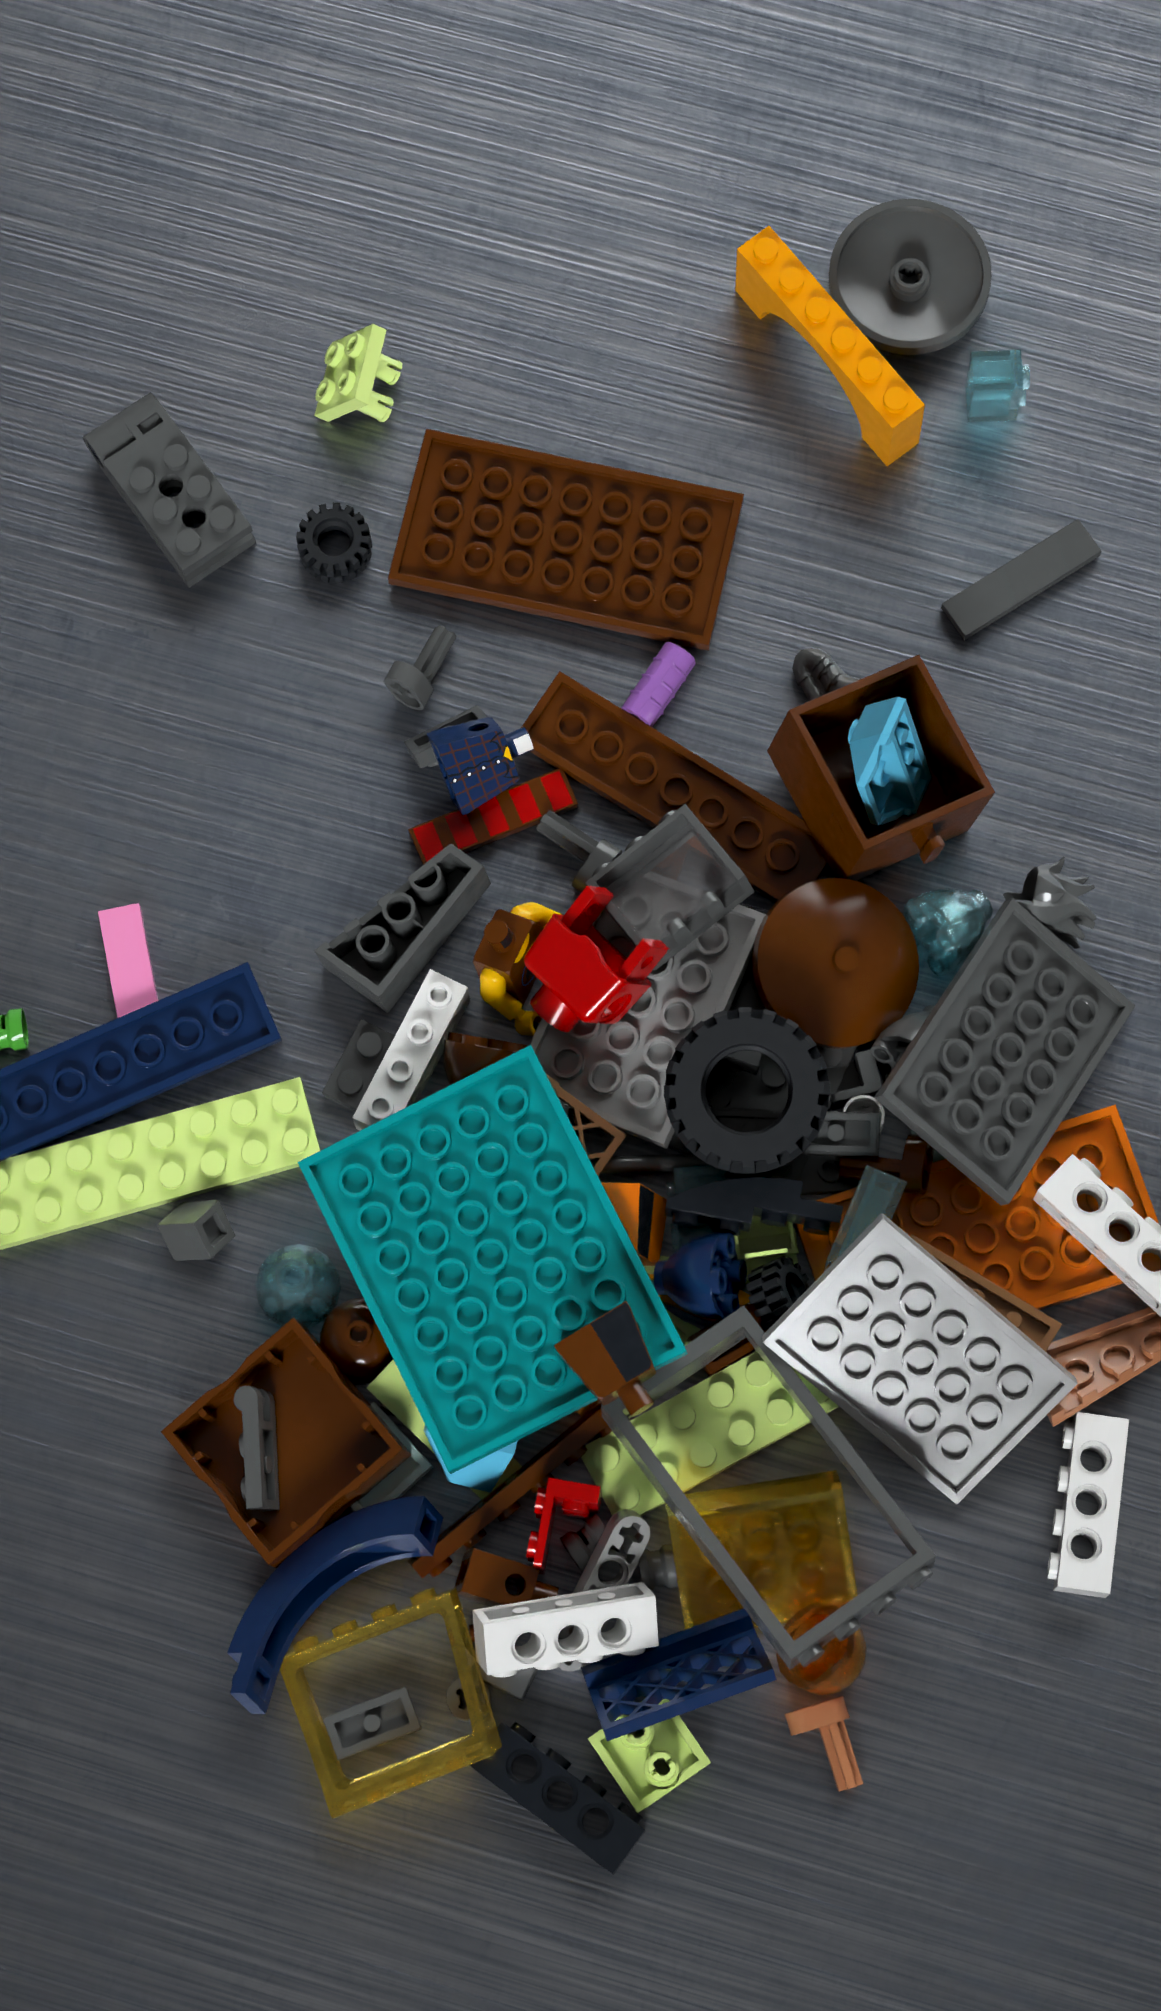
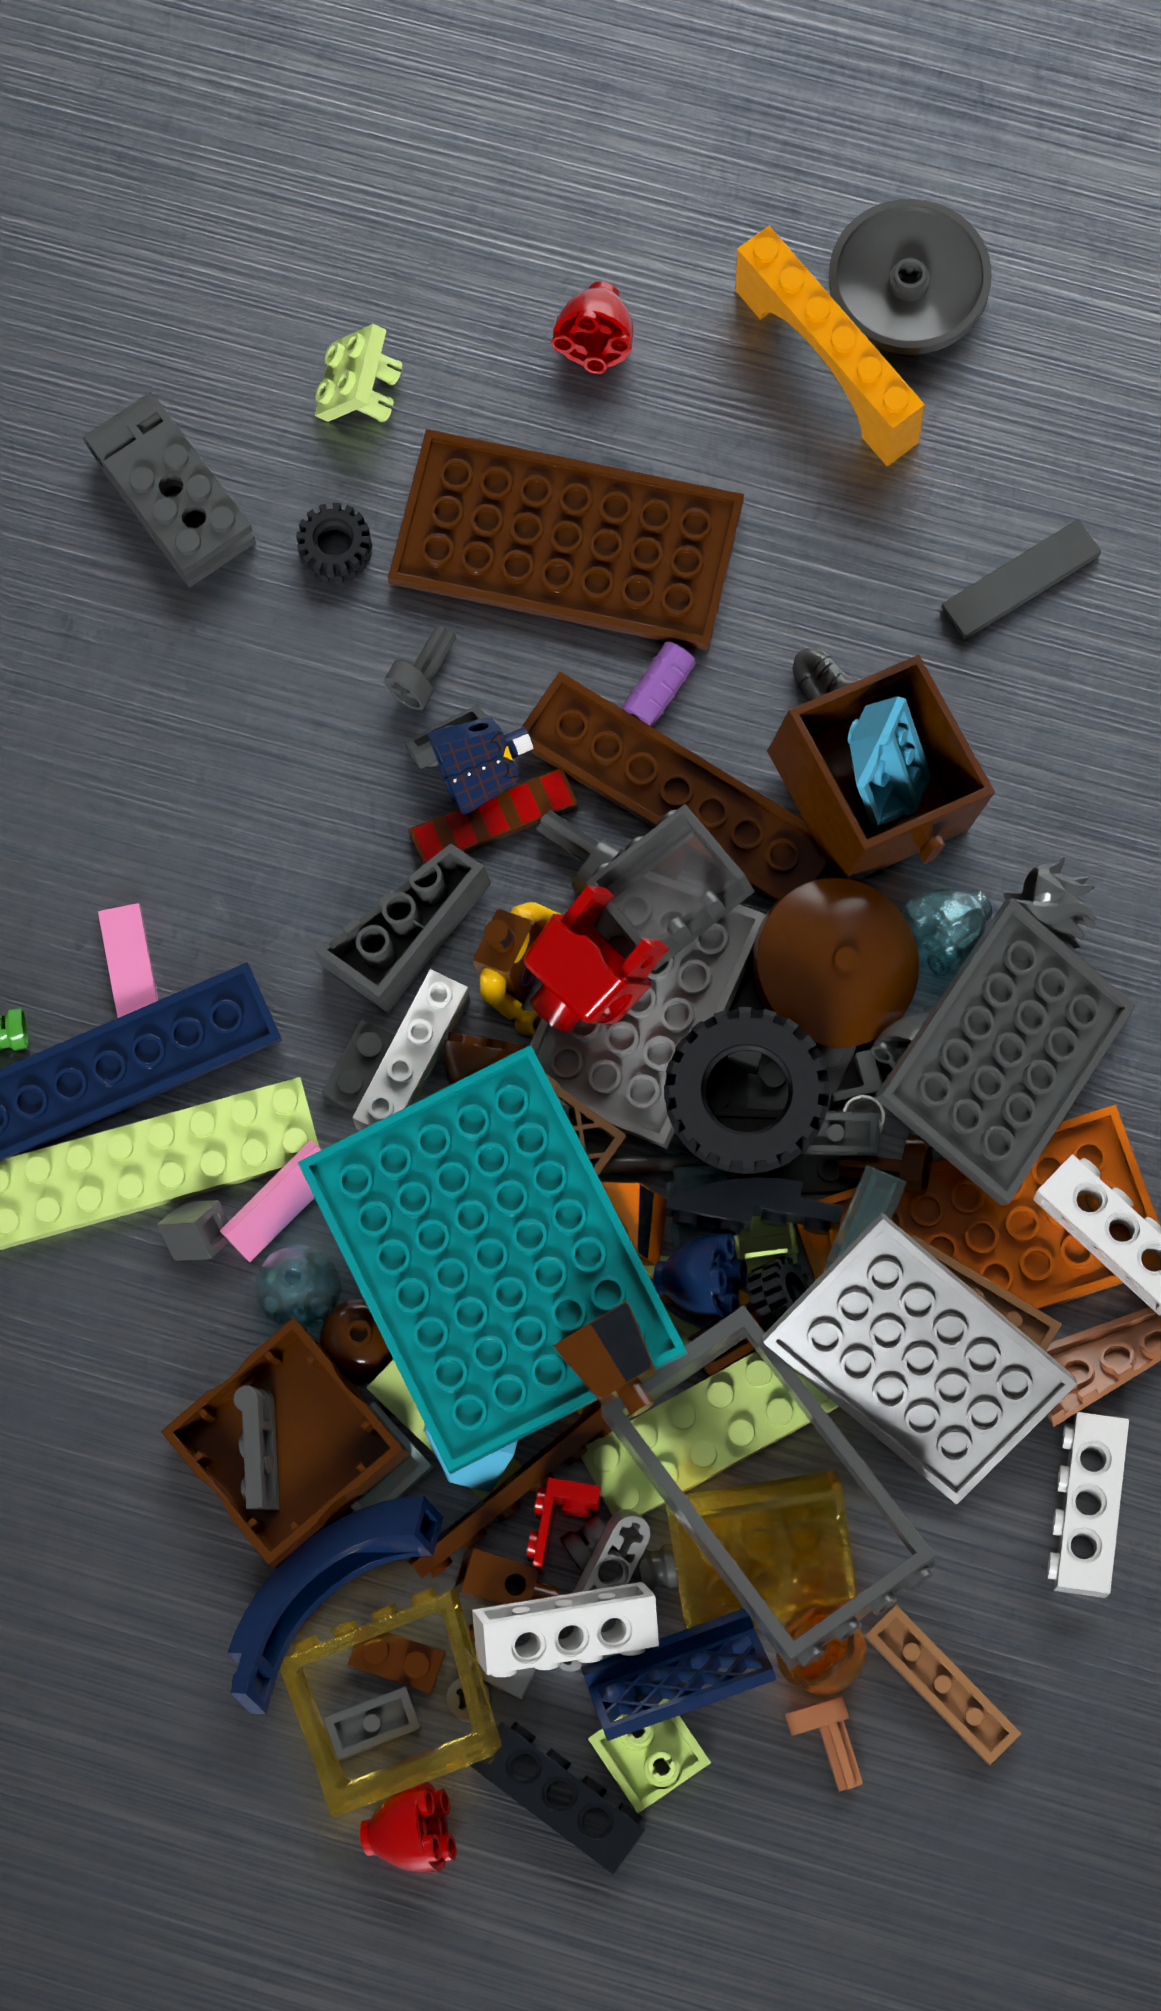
clear light blue brick [965,350,1030,422] -> none
none -> bright pink tile [220,1140,321,1262]
none -> reddish brown plate [348,1623,446,1695]
none -> red piece [359,1781,457,1873]
none -> red piece [552,282,633,374]
none -> medium nougat plate [864,1605,1022,1766]

